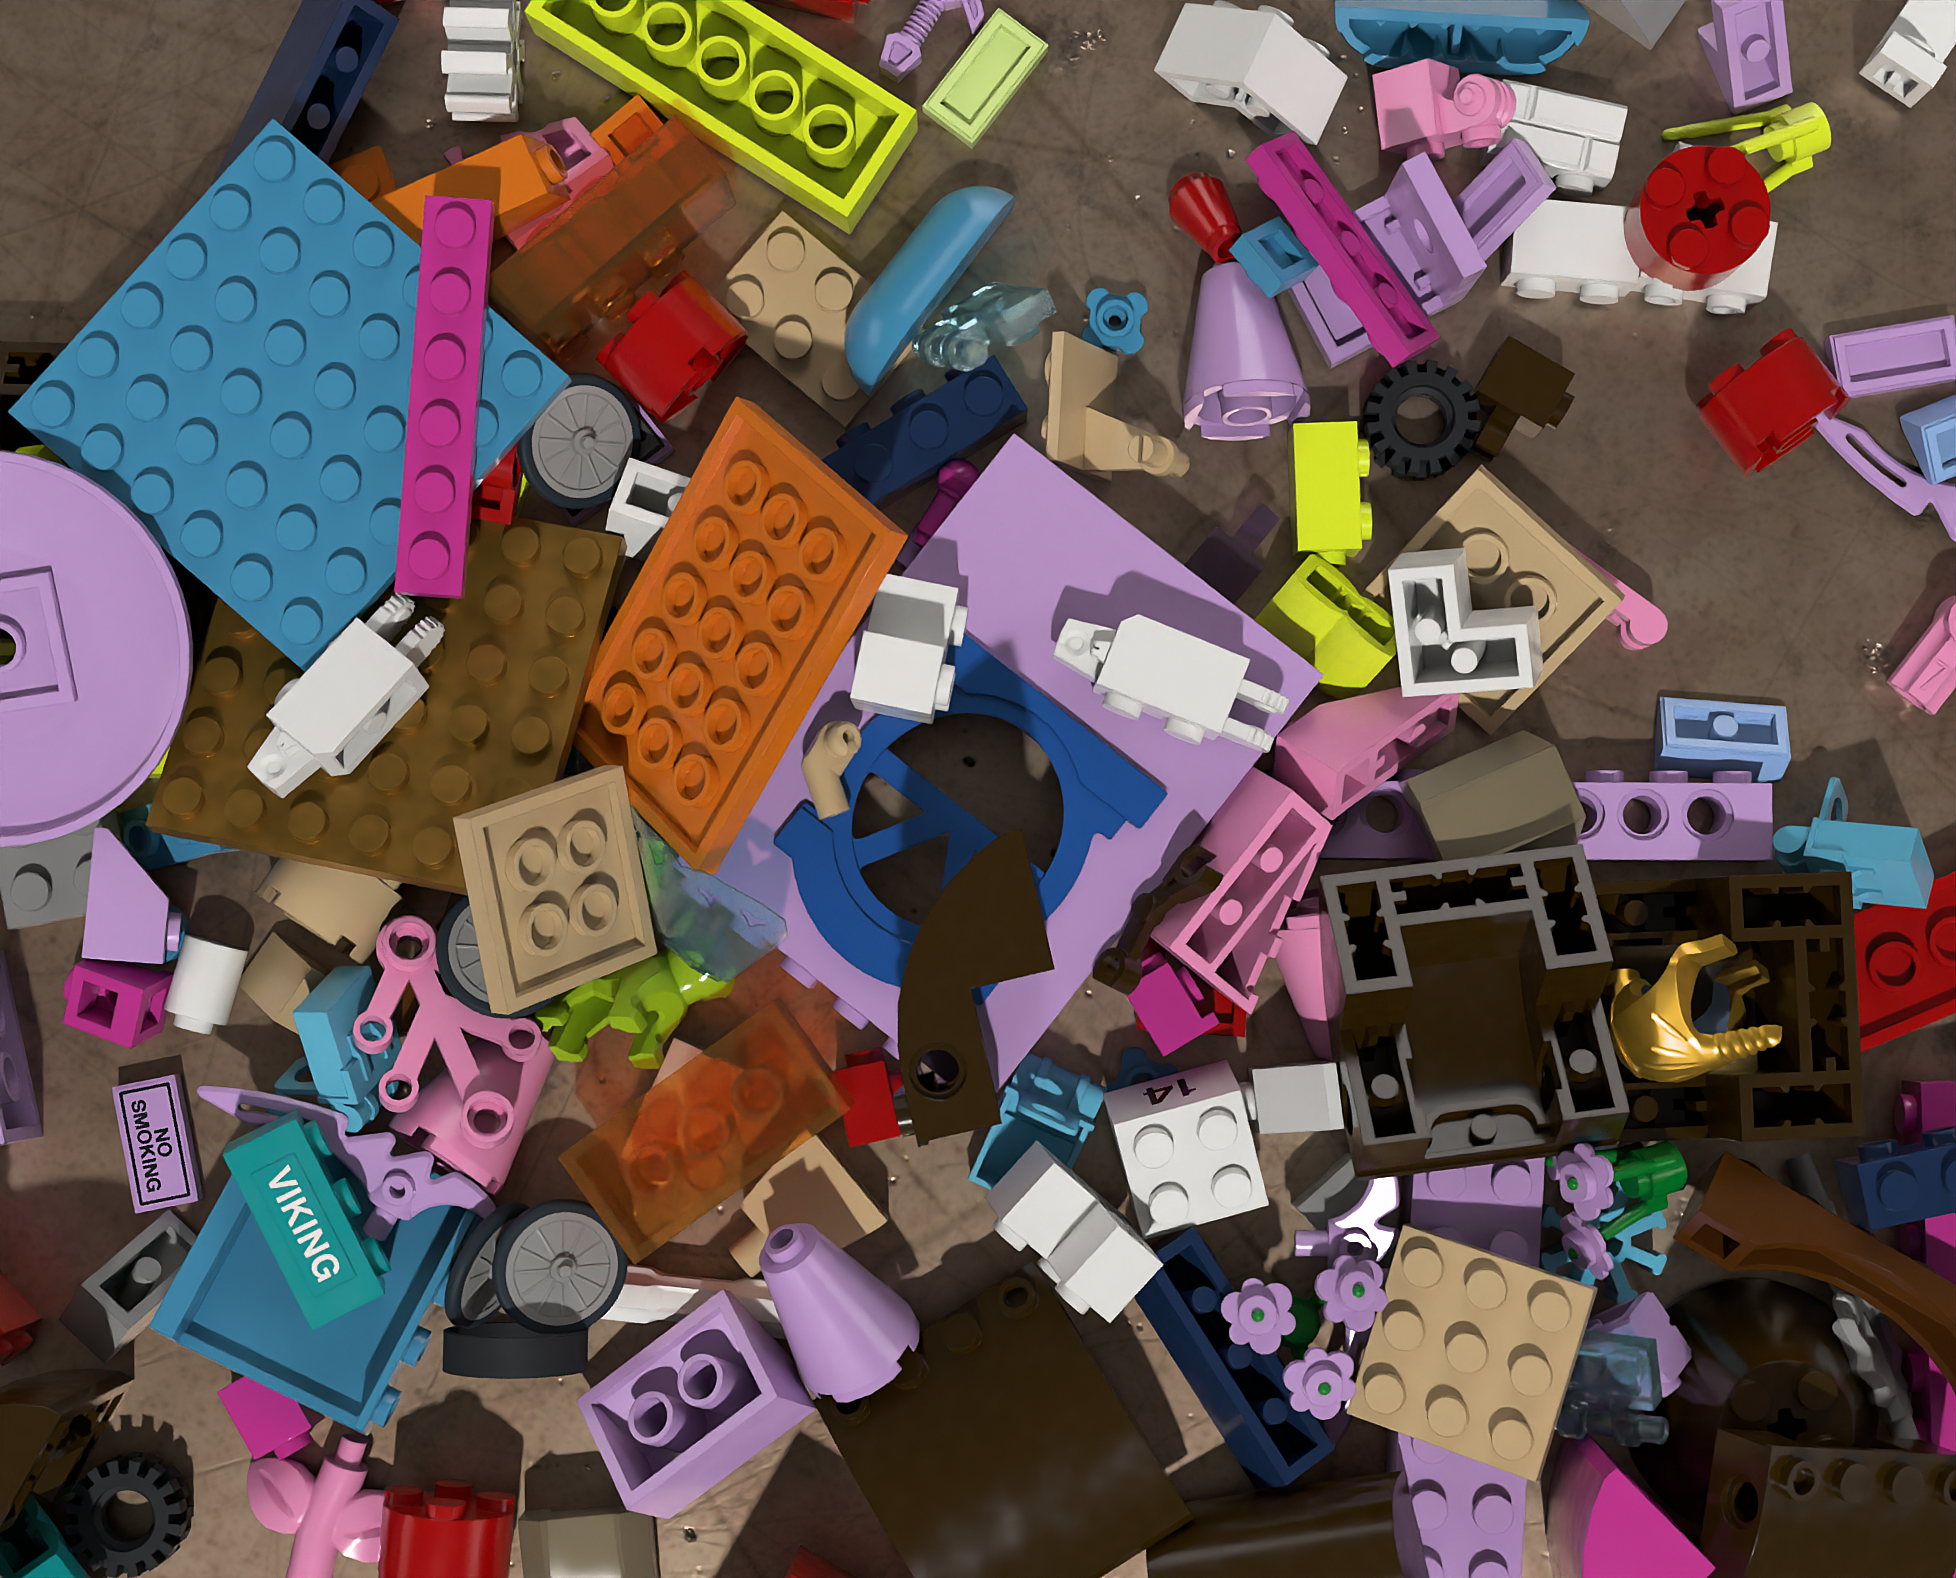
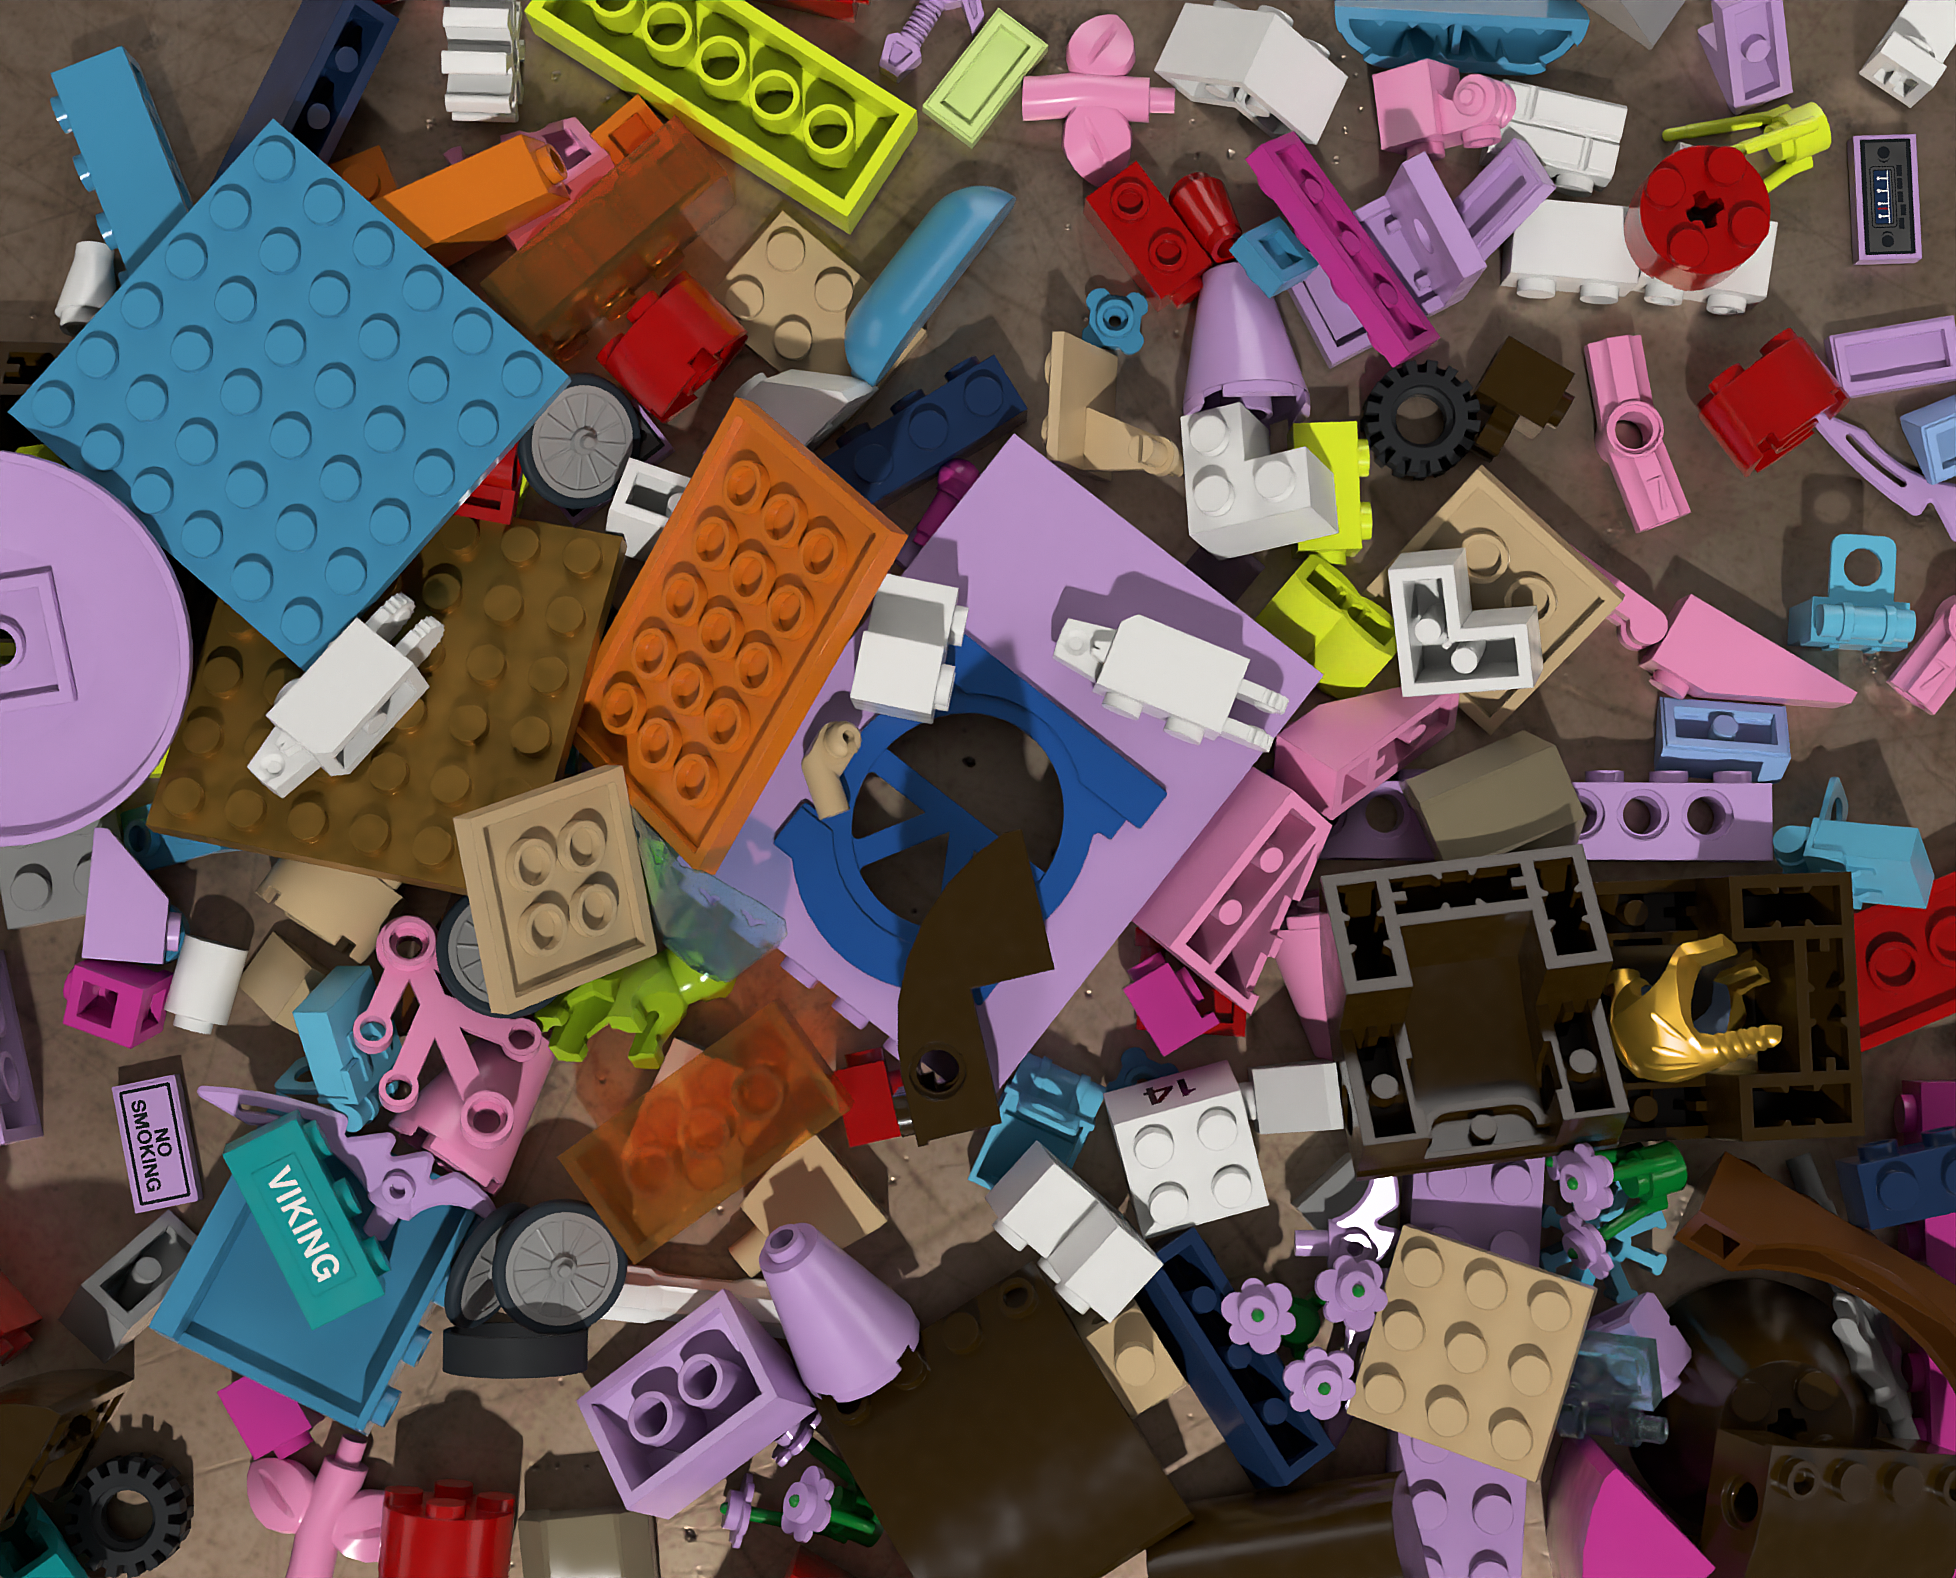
dark pink plate [394,195,495,599] -> none
clear light blue plate [912,282,1057,371] -> none
dark brown piece [1092,845,1224,996] -> none
none -> dark azure brick [50,46,194,286]
none -> white cone [55,241,117,338]
none -> plant [720,1409,884,1549]
none -> white slope [721,369,879,453]
none -> bright pink plant [1022,14,1175,188]
none -> tan torso [1070,1297,1189,1419]
none -> red brick [1083,161,1212,313]
none -> white brick [1180,402,1339,561]
none -> bright pink piece [1584,335,1691,534]
none -> bright pink slope [1638,594,1858,709]
none -> medium azure piece [1787,534,1916,654]
none -> tile [1847,134,1922,265]

